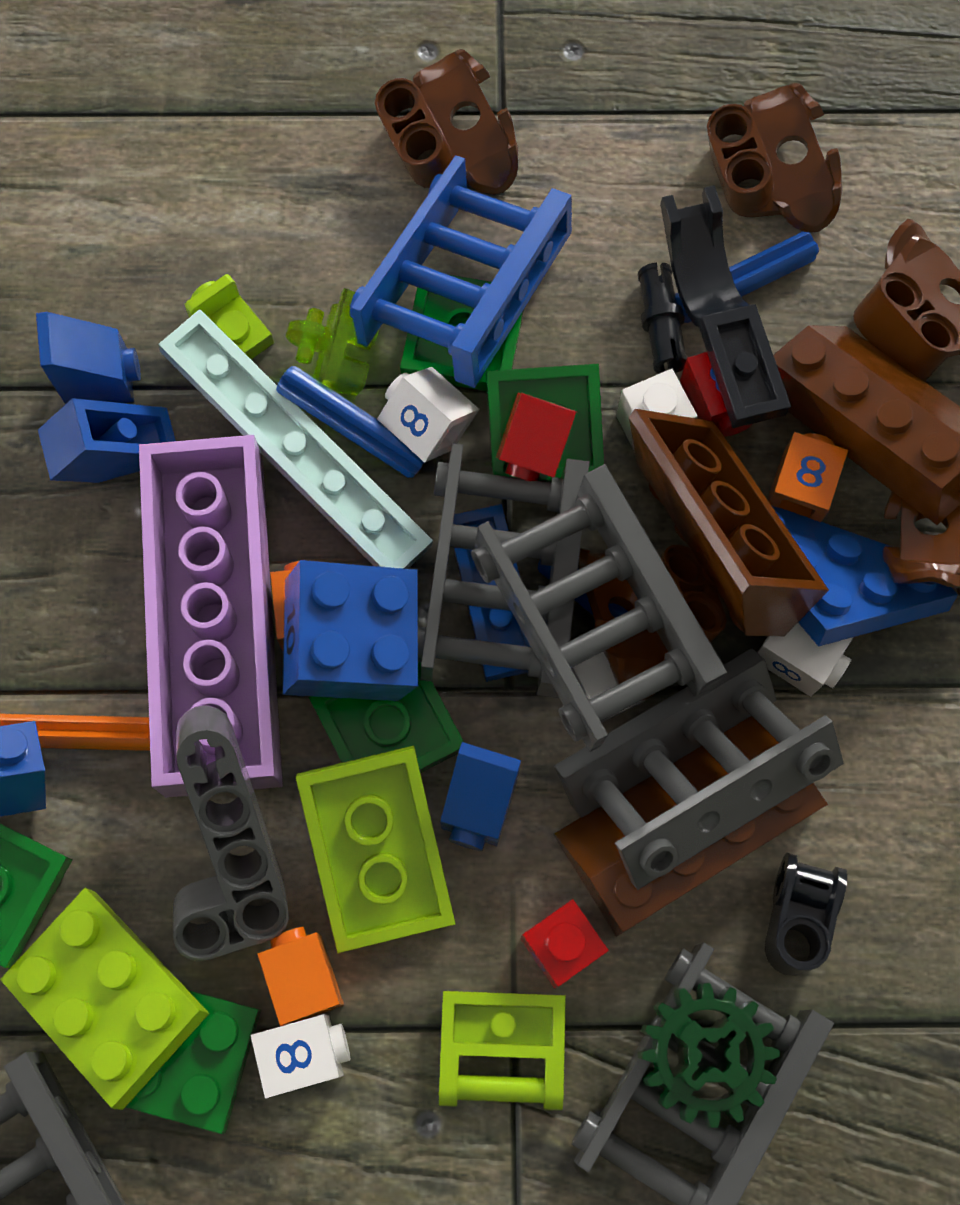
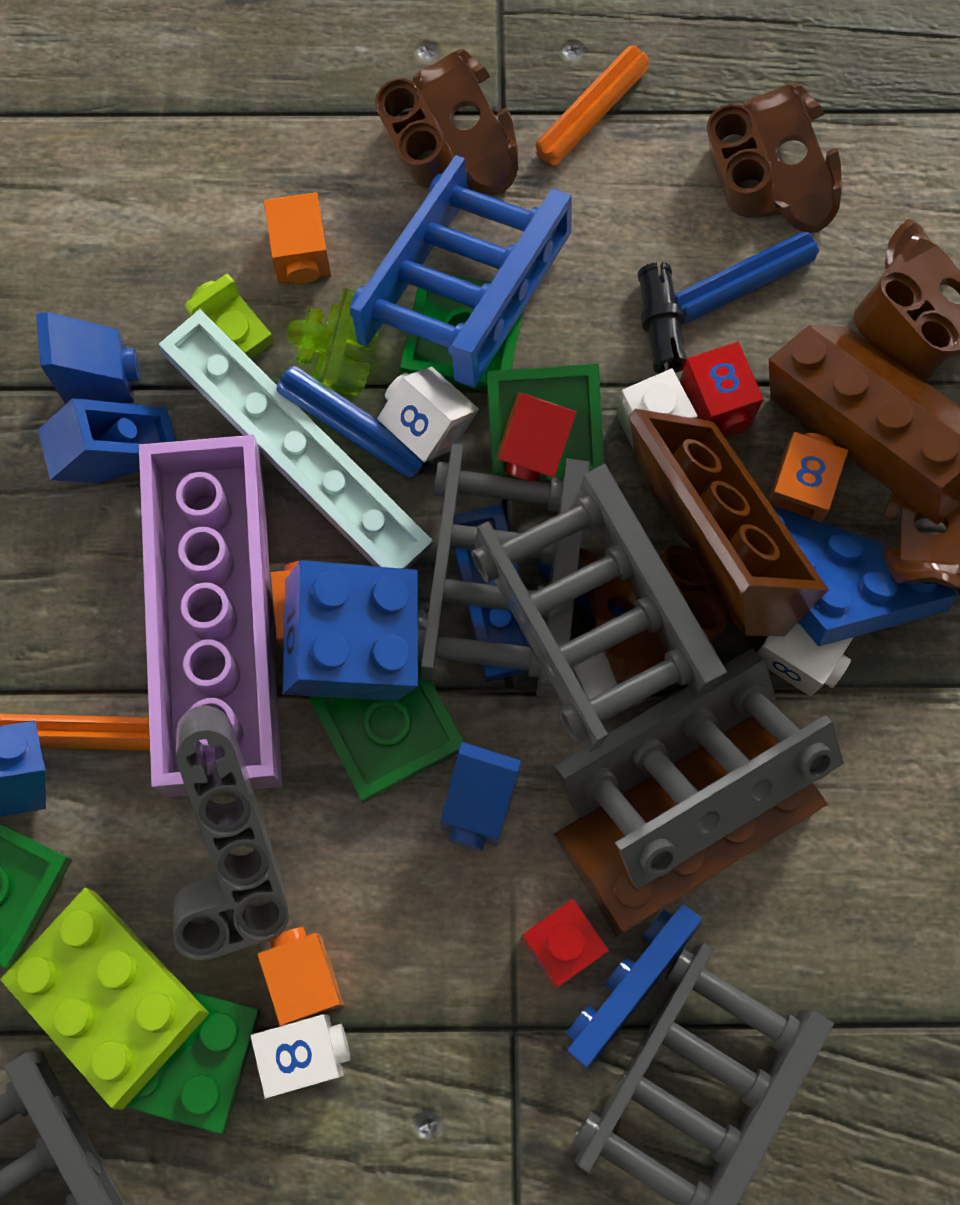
lime plate [296,746,456,953] -> none
lime plate [439,991,566,1111] -> none
dark green gear [638,983,780,1128] -> none
black piece [660,185,791,428] -> none
black piece [765,853,848,976] -> none
none -> orange brick [264,192,331,284]
none -> orange axle [535,45,649,166]
none -> blue plate [566,903,702,1070]

